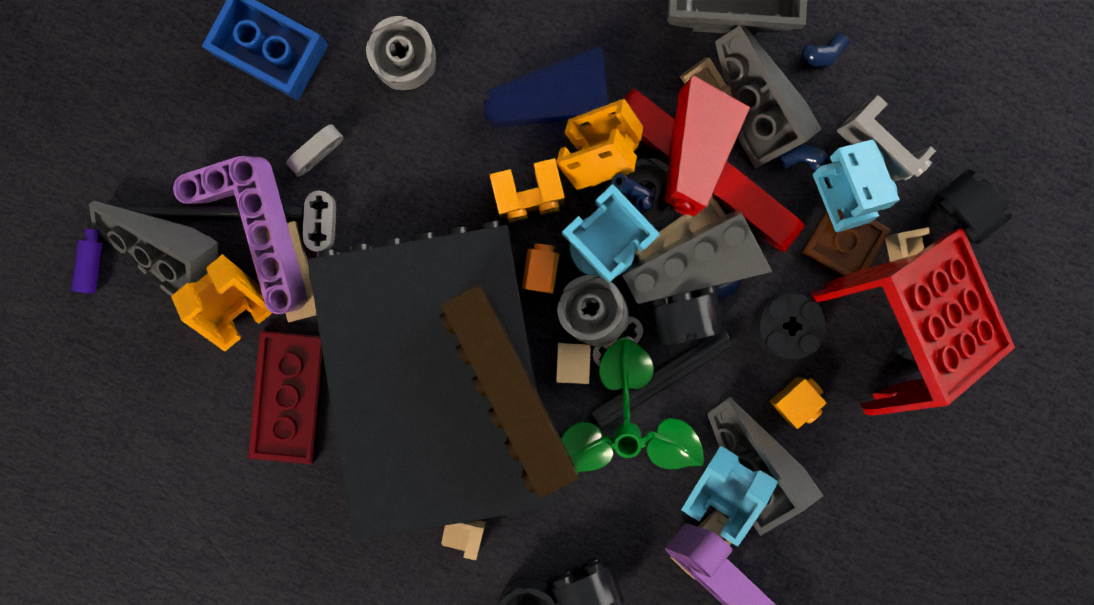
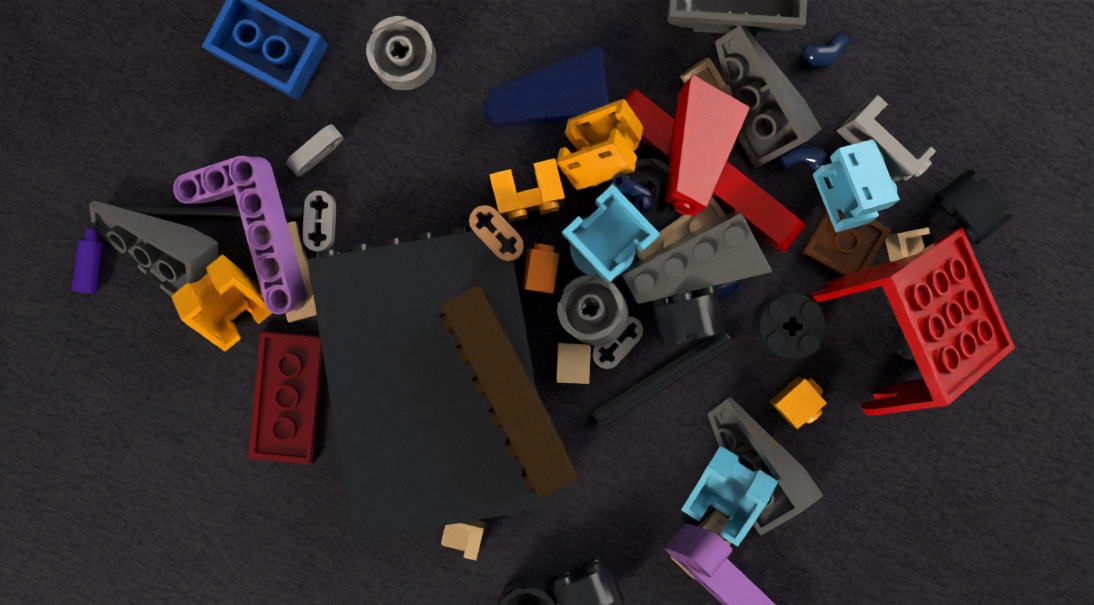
green plant [561,338,704,472] -> none
none -> medium nougat beam [469,205,524,262]

